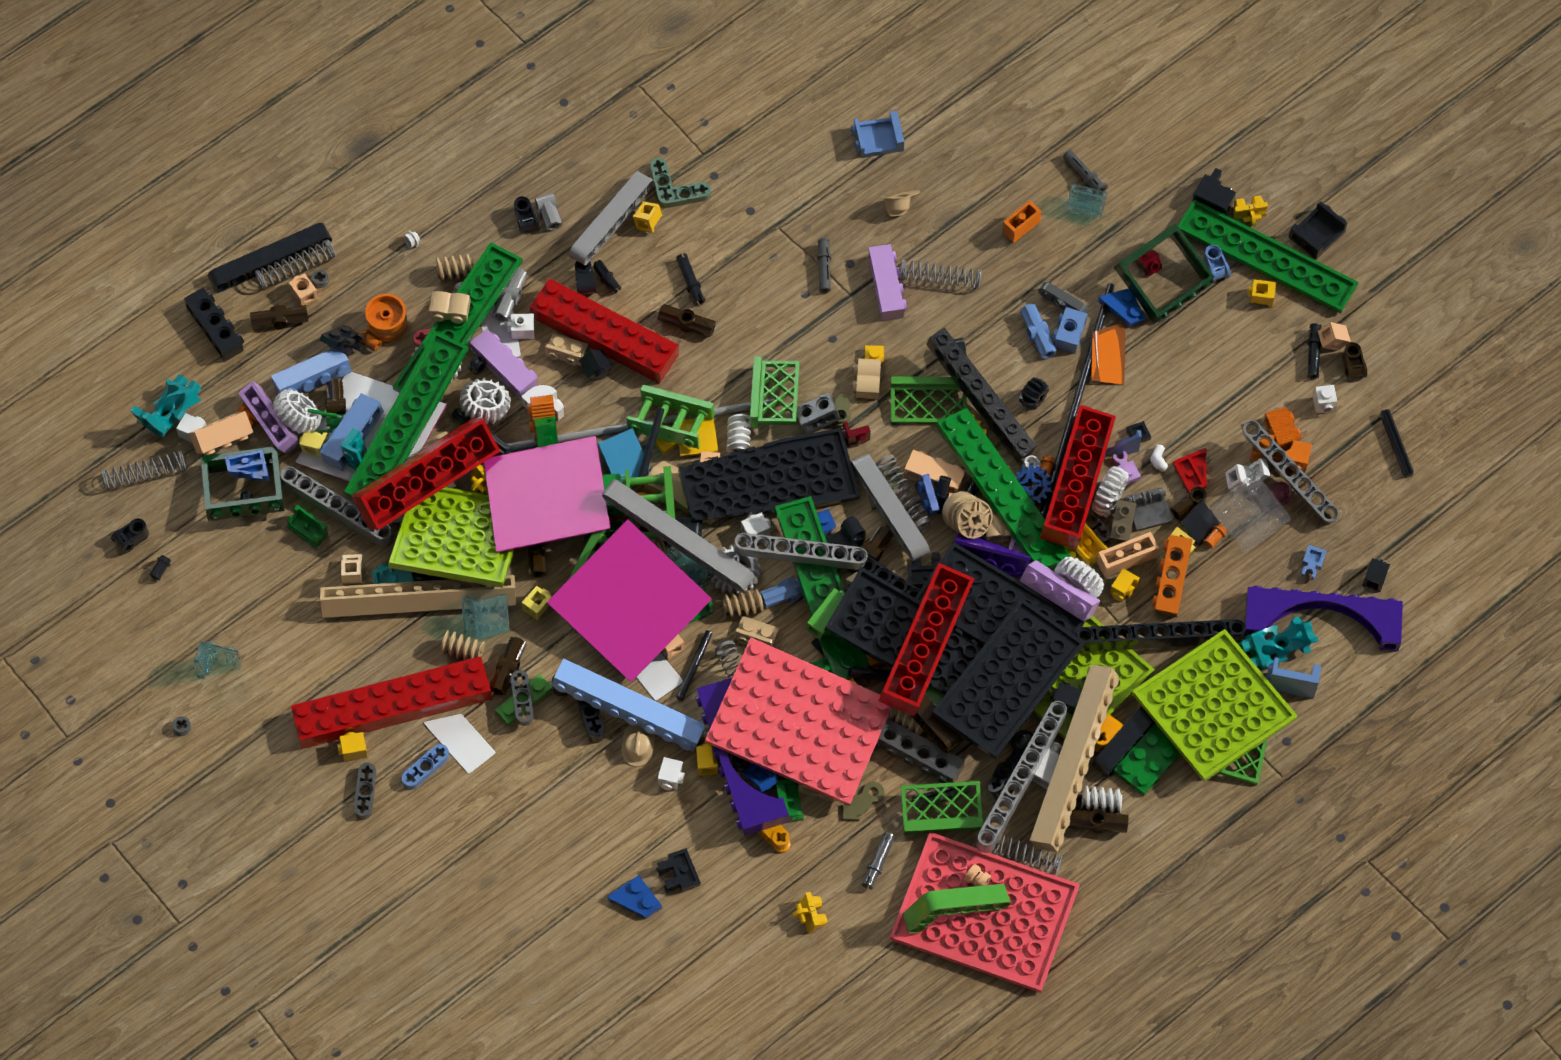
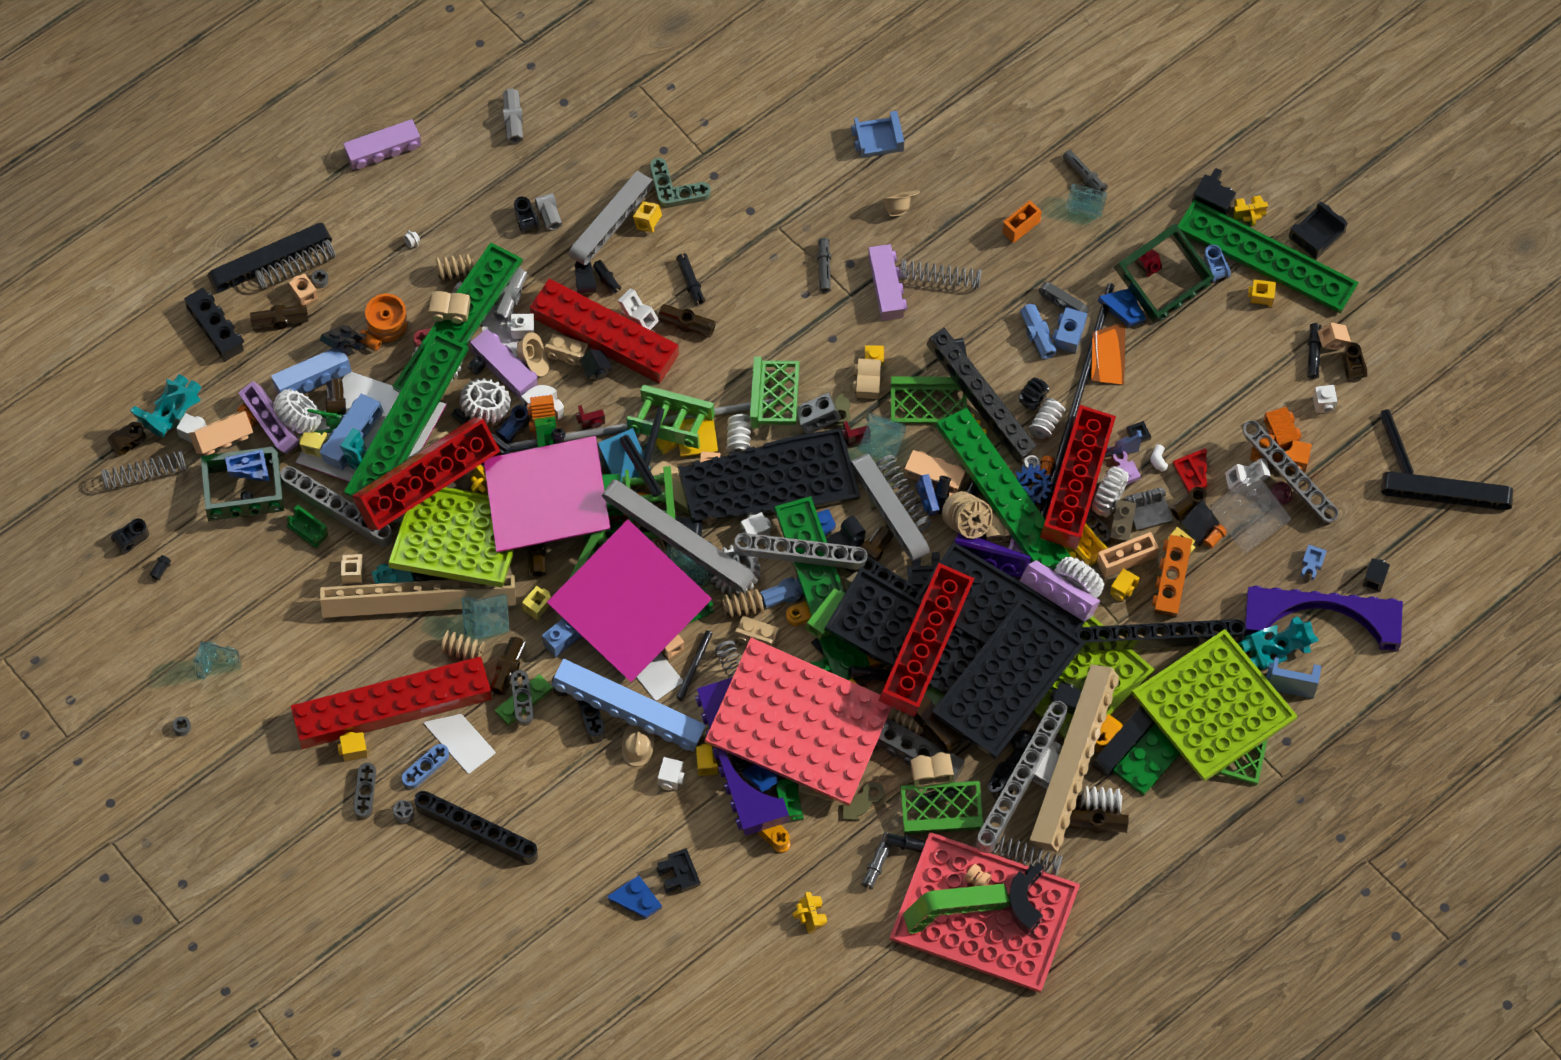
none -> dark brown piece [107,422,146,456]
none -> lavender brick [343,119,421,170]
none -> flat silver wheel [393,800,414,824]
none -> black beam [414,791,538,865]
none -> dark blue piece [496,405,530,443]
none -> light grey piece [503,88,523,144]
none -> tan piece [516,332,549,377]
none -> medium blue brick [542,618,582,658]
none -> black pin [551,428,566,444]
none -> dark red bracket [575,405,605,430]
none -> white brick [618,288,659,330]
none -> black axle [619,435,662,497]
none -> light orange plate [786,601,811,626]
none -> clear light blue bracket [859,412,907,461]
none -> black axle [884,833,924,853]
none -> tan brick [911,752,954,787]
none -> black arch [1009,862,1044,936]
none -> white piece [1028,397,1065,439]
none -> black beam [1381,472,1513,510]

